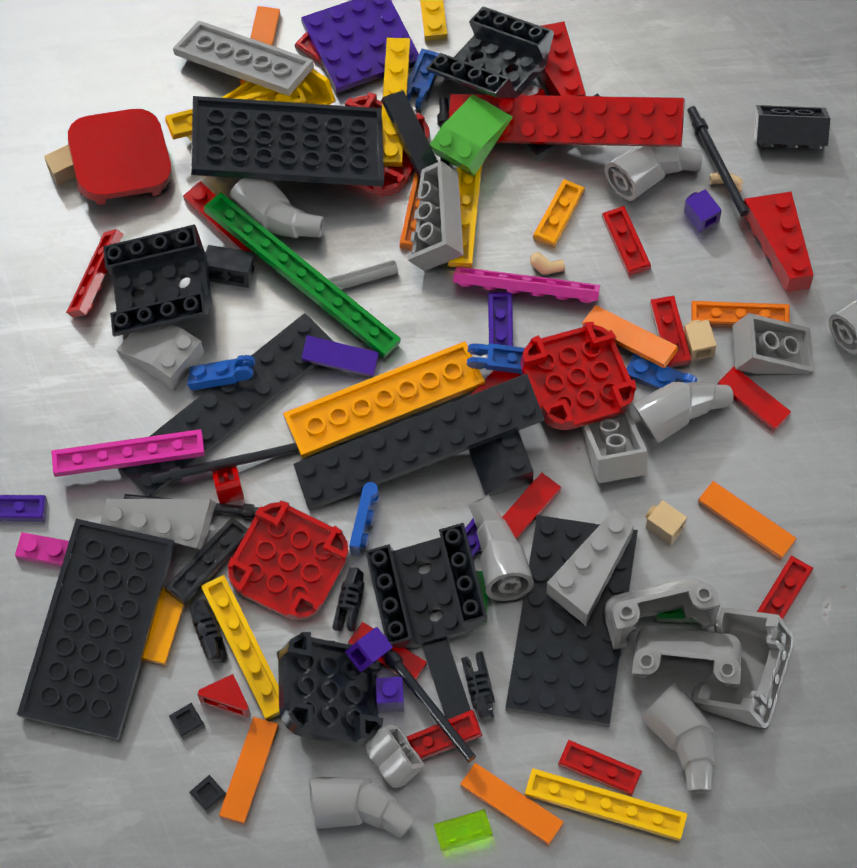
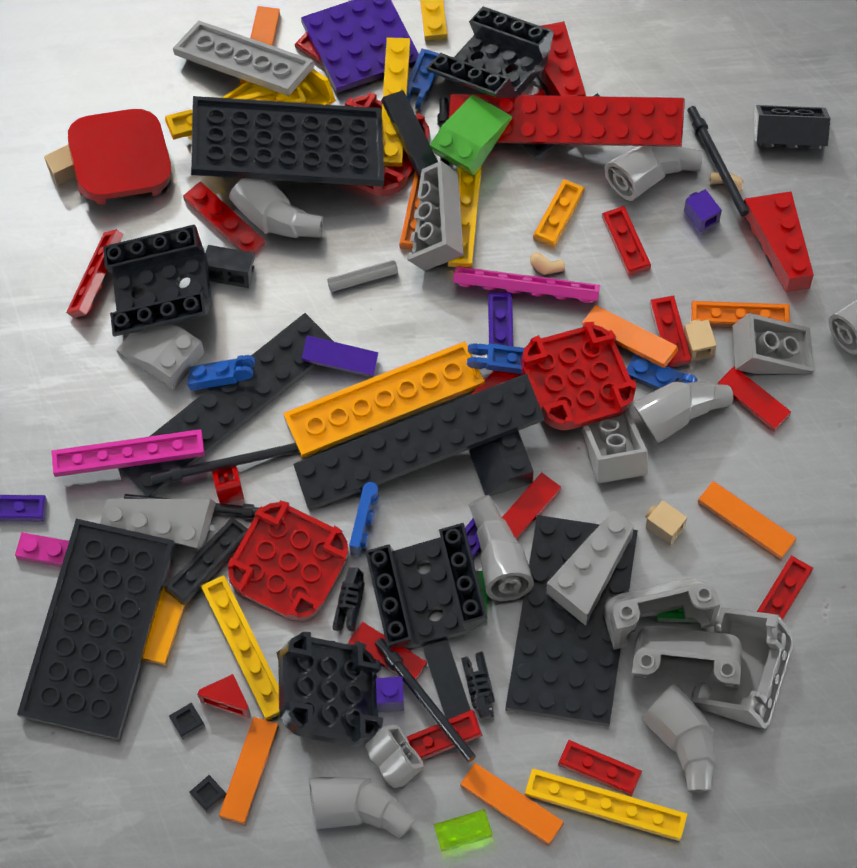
black hinge [189,599,227,663] -> none
green plate [204,192,401,358] -> none
dark purple brick [345,627,393,673] -> none

